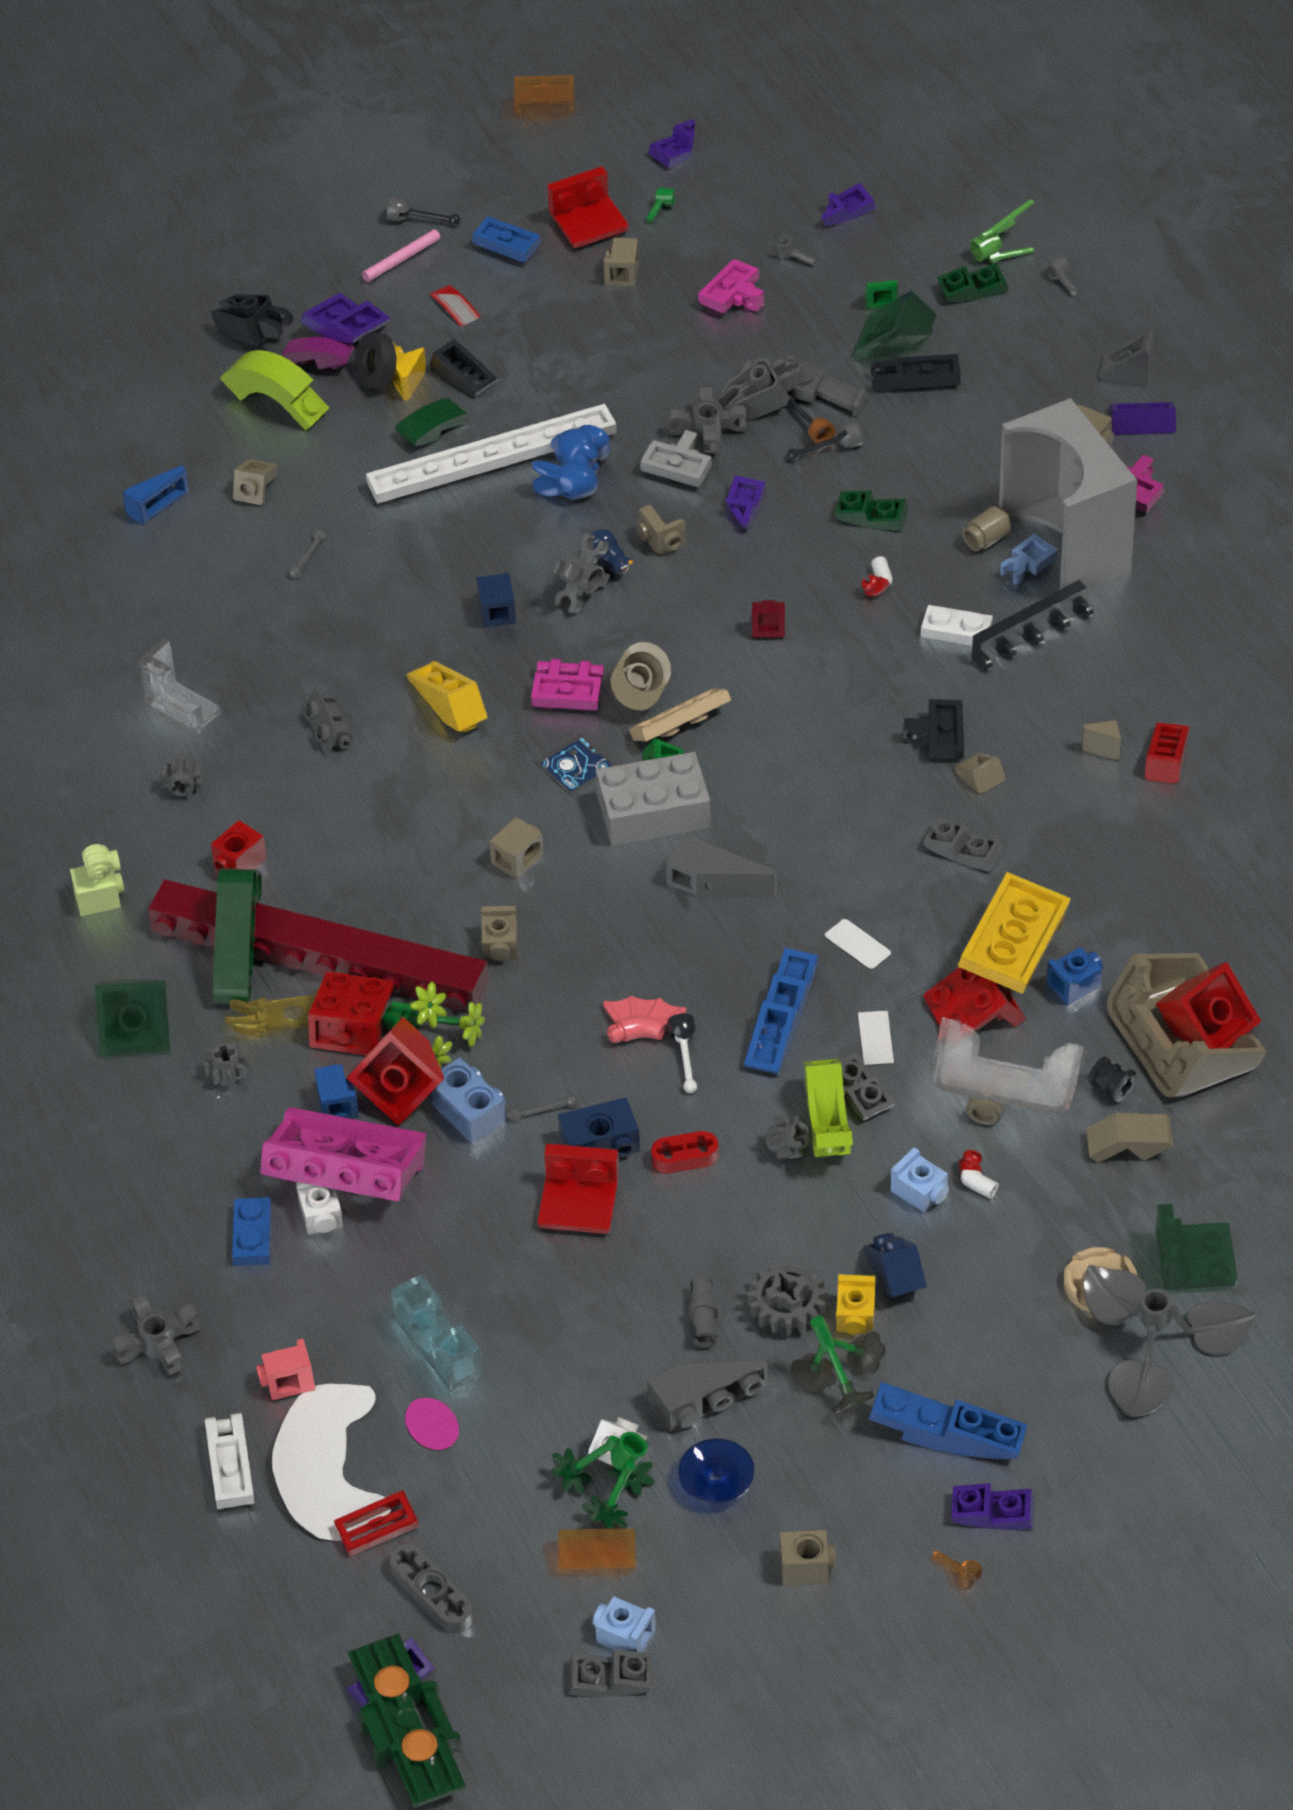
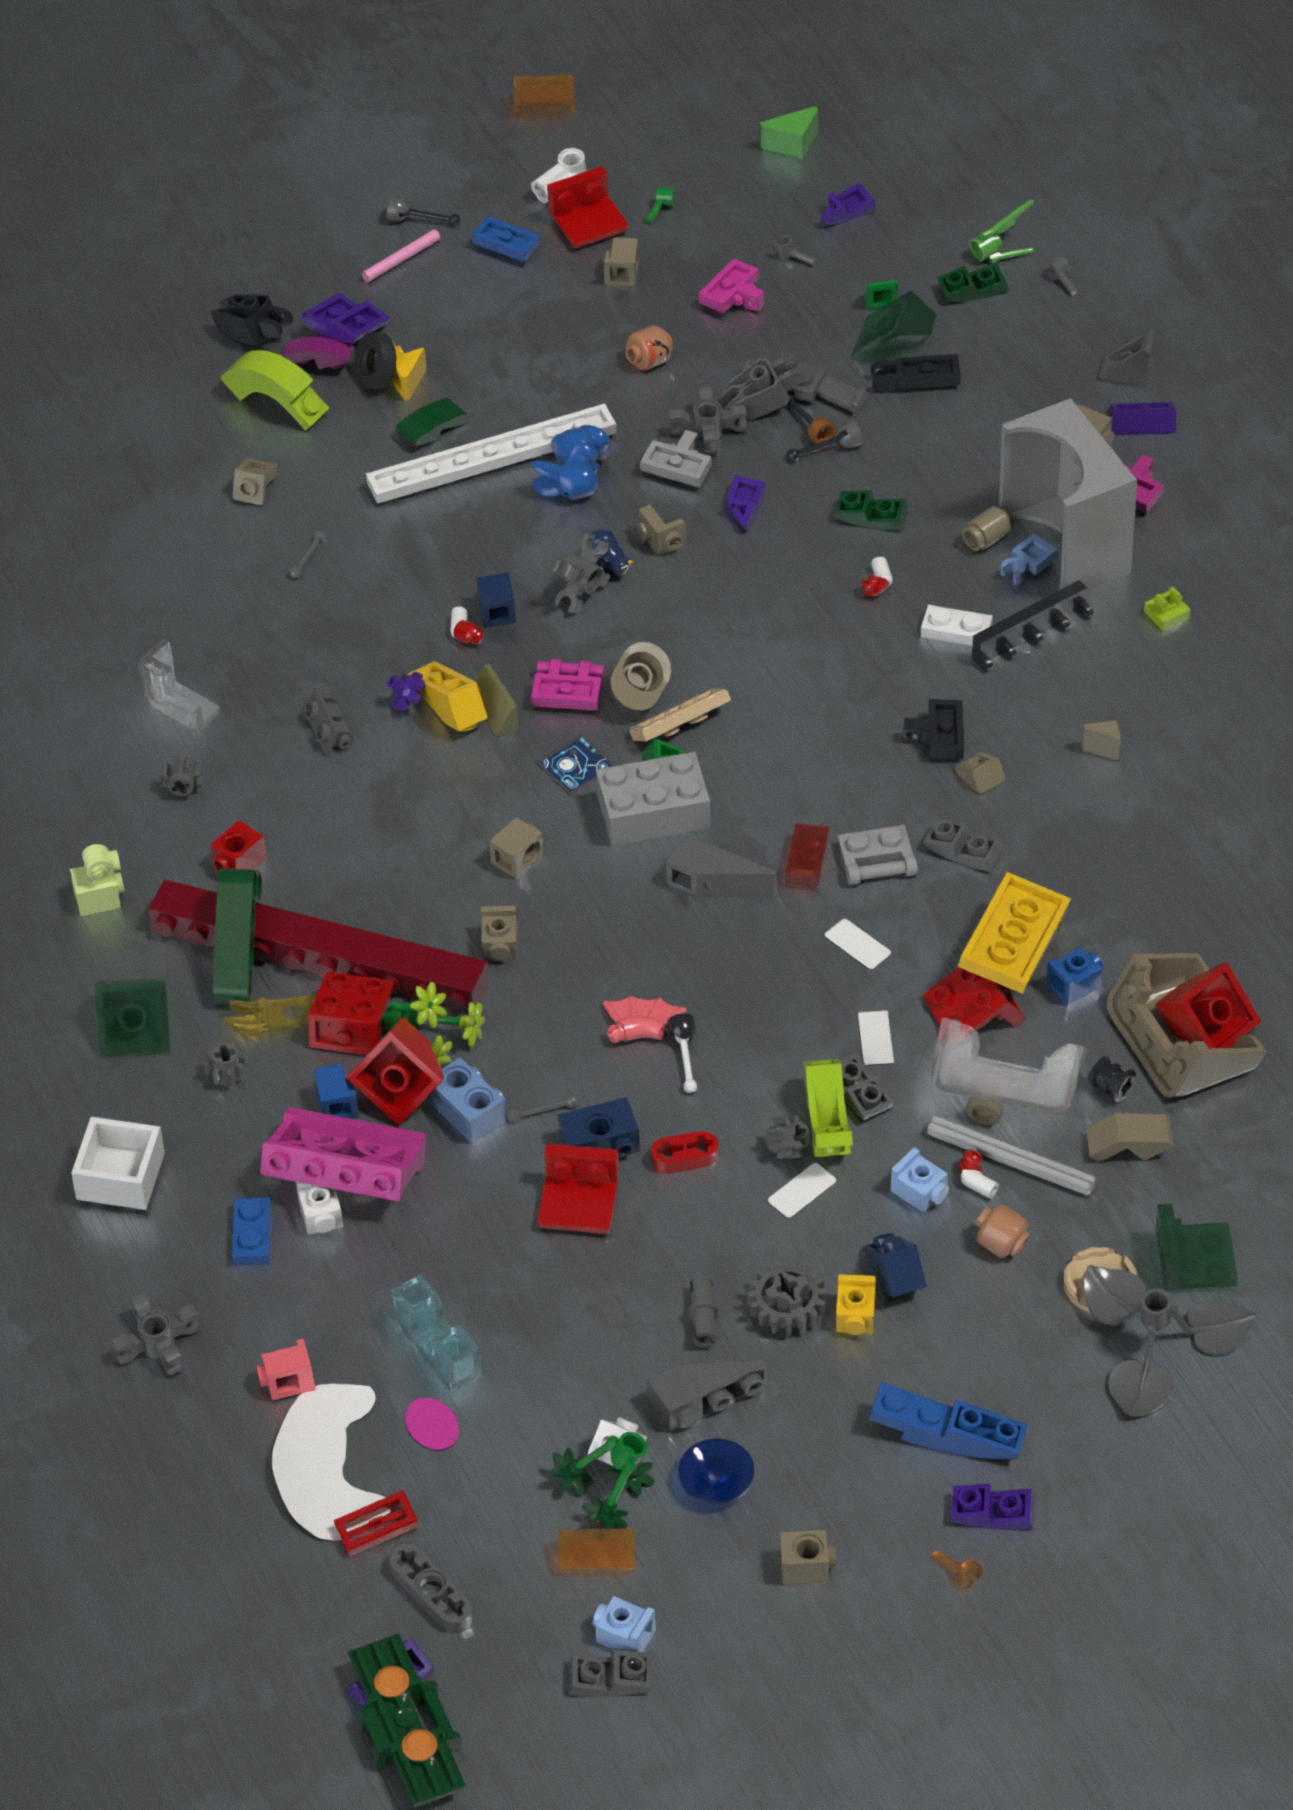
blue slope [123,465,189,525] -> none
white plate [205,1413,255,1509] -> none
black slope [429,338,498,397] -> none
sticker [430,285,480,326] -> none
dark purple slope [648,119,696,168] -> none
blue slope [744,948,819,1075] -> none
dark red tile [752,600,785,637] -> none
clear smoke plant [791,1316,886,1414] -> none
red slope [1145,722,1190,784] -> none
none -> white piece [71,1117,165,1210]
none -> dark purple plant [387,672,424,712]
none -> red arm [450,607,484,645]
none -> olive slope [475,664,519,737]
none -> white piece [531,148,586,205]
none -> nougat head [625,325,673,370]
none -> bright green slope [760,106,818,159]
none -> white sticker [768,1163,836,1218]
none -> clear red plate [785,823,829,886]
none -> light grey plate [838,825,918,885]
none -> light grey axle [927,1115,1096,1195]
none -> nougat head [975,1204,1031,1258]
none -> lime tile [1144,587,1191,632]

